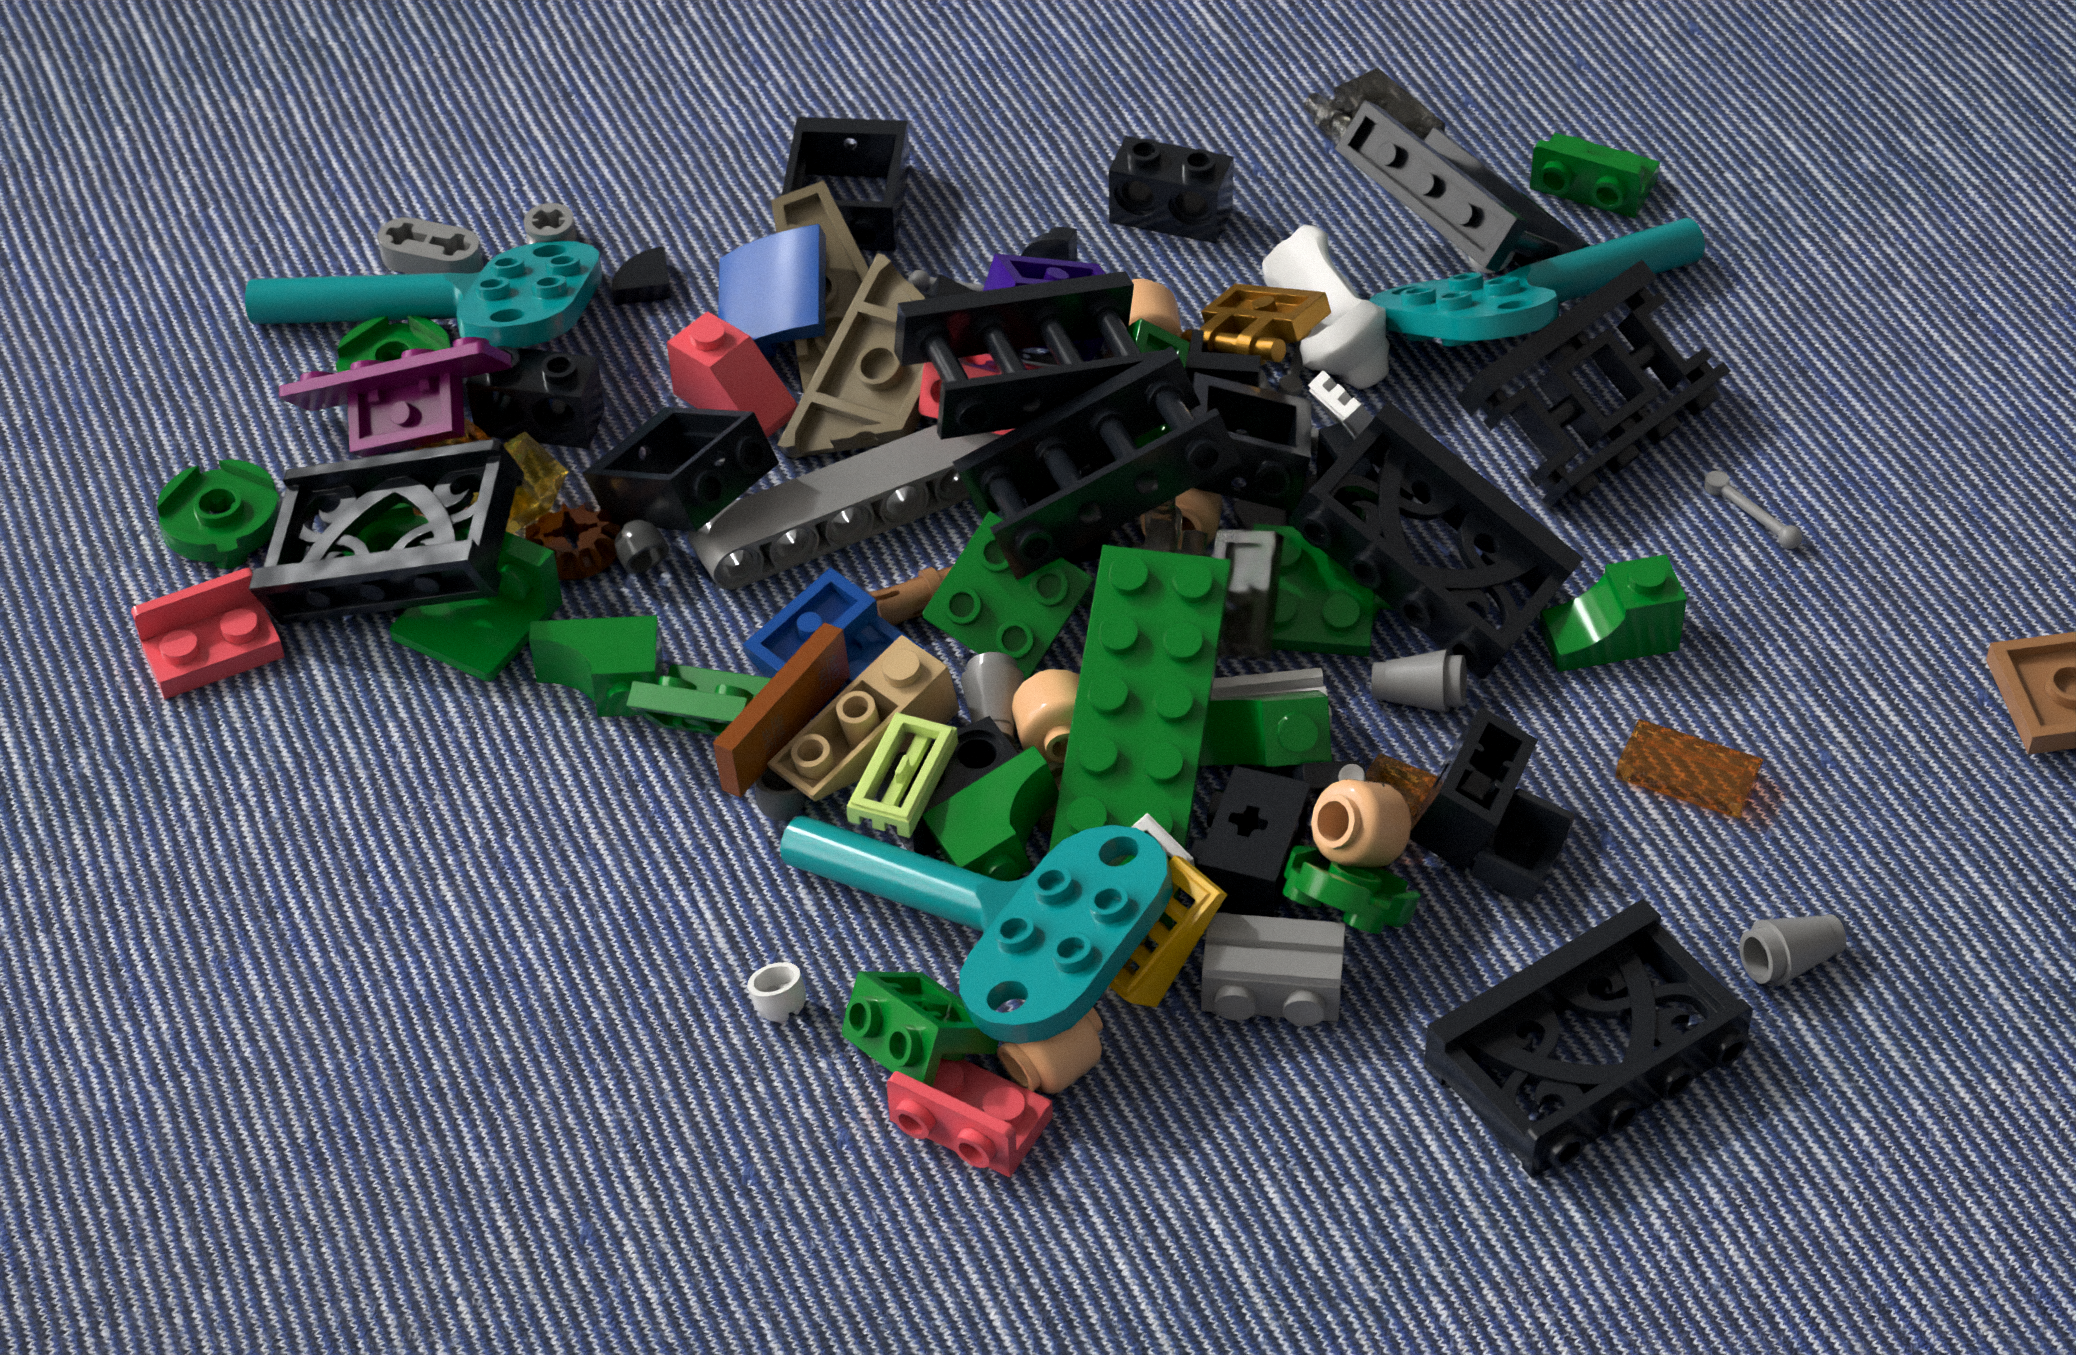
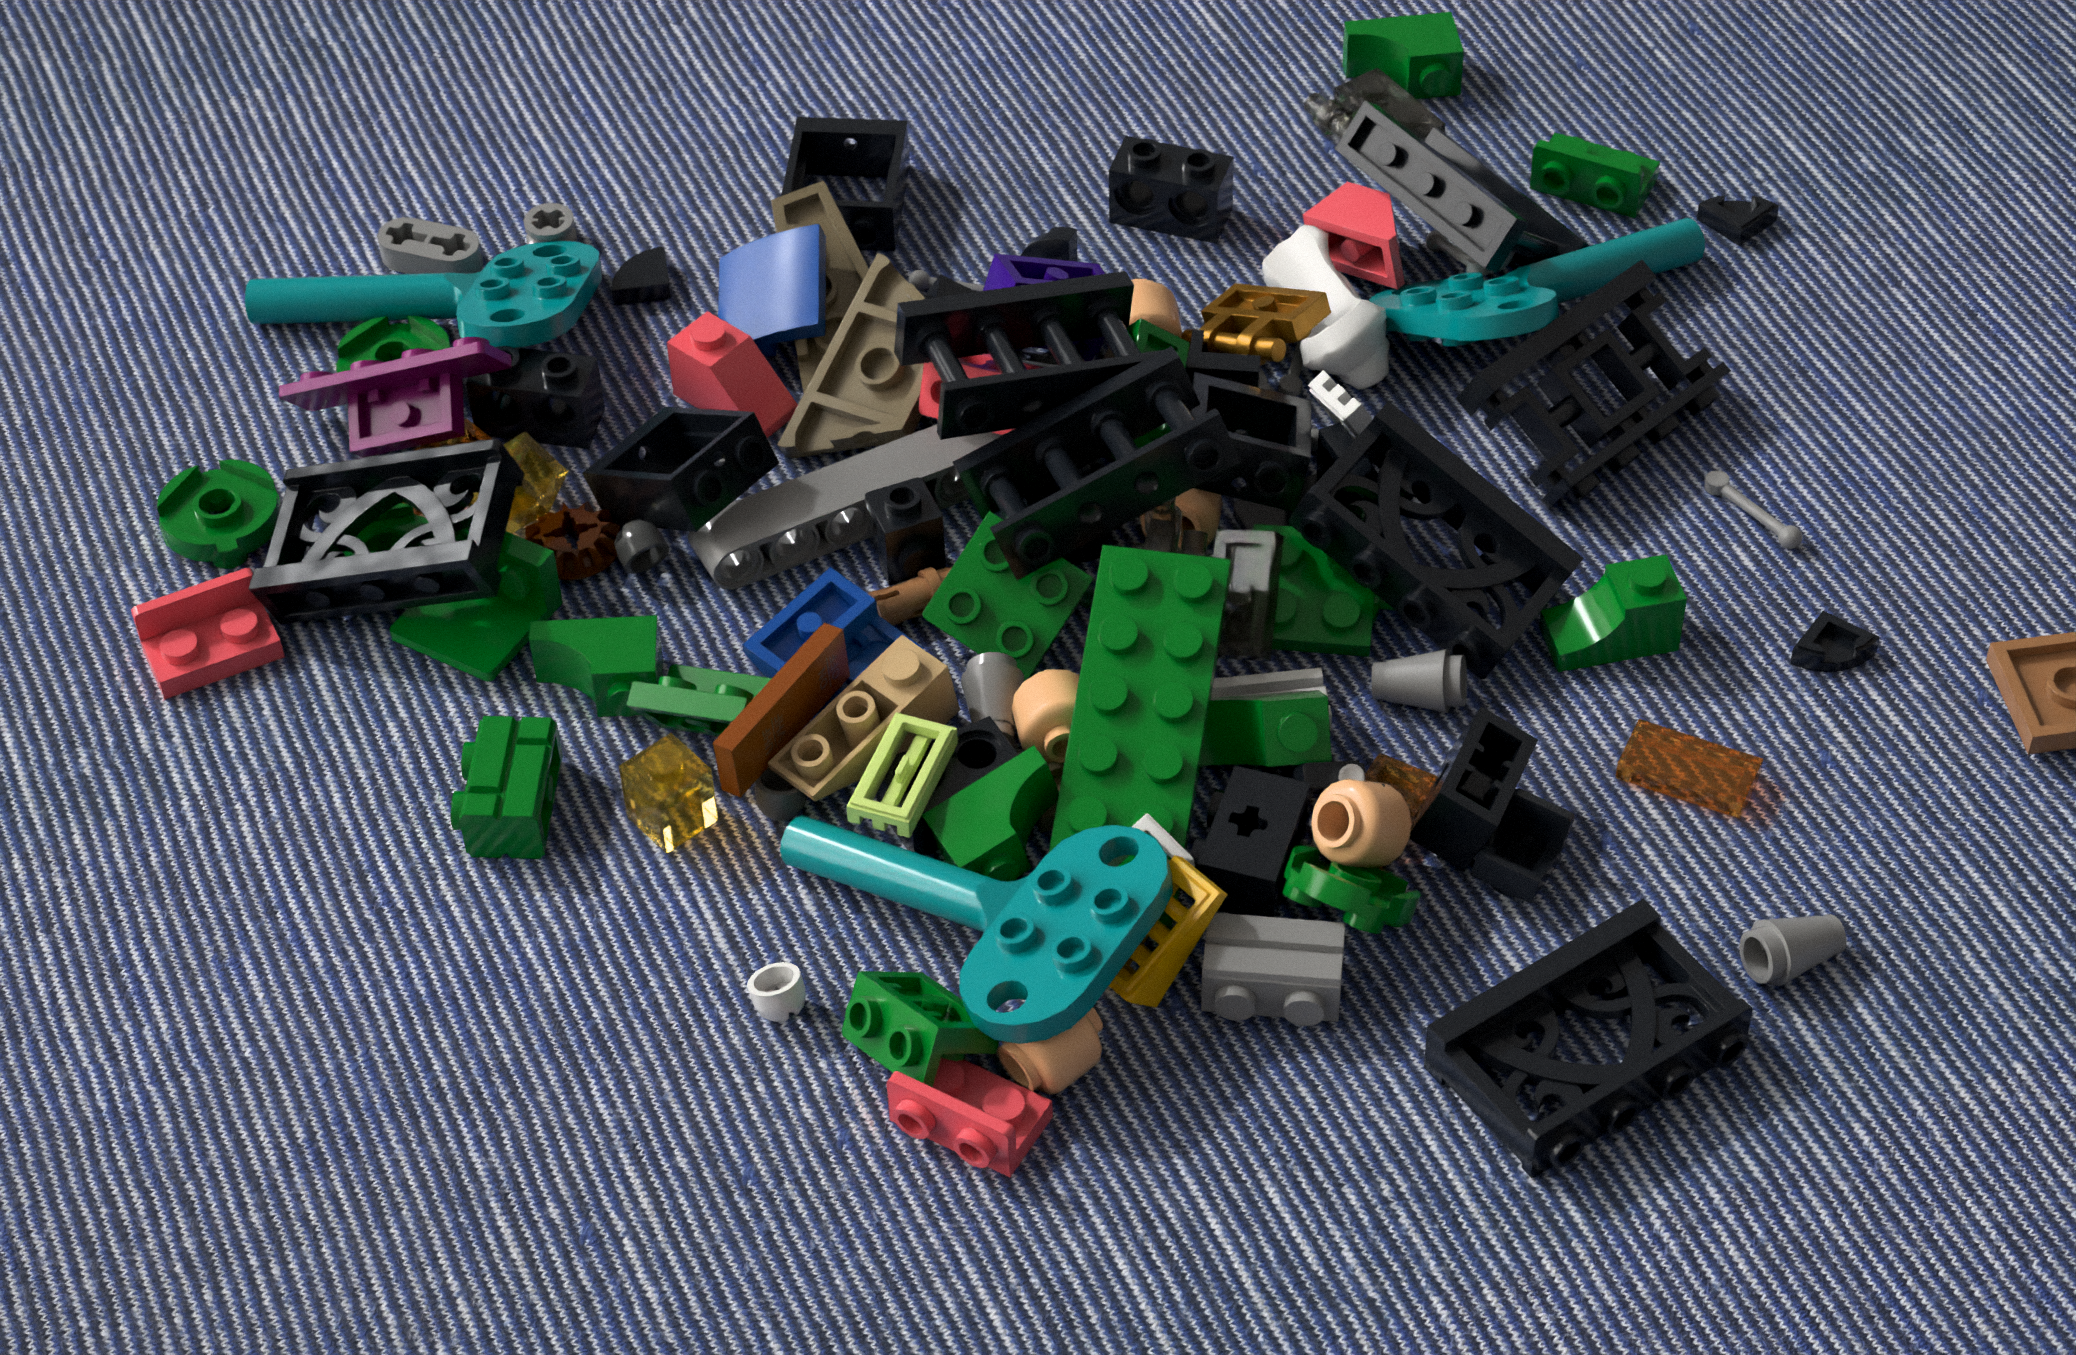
none -> green brick [451,716,563,859]
none -> clear yellow brick [619,733,718,854]
none -> black bracket [865,477,946,585]
none -> coral slope [1302,182,1405,290]
none -> green arch [1342,12,1464,100]
none -> light grey hinge [1425,230,1489,275]
none -> black tile [1697,195,1779,246]
none -> black tile [1790,611,1880,672]

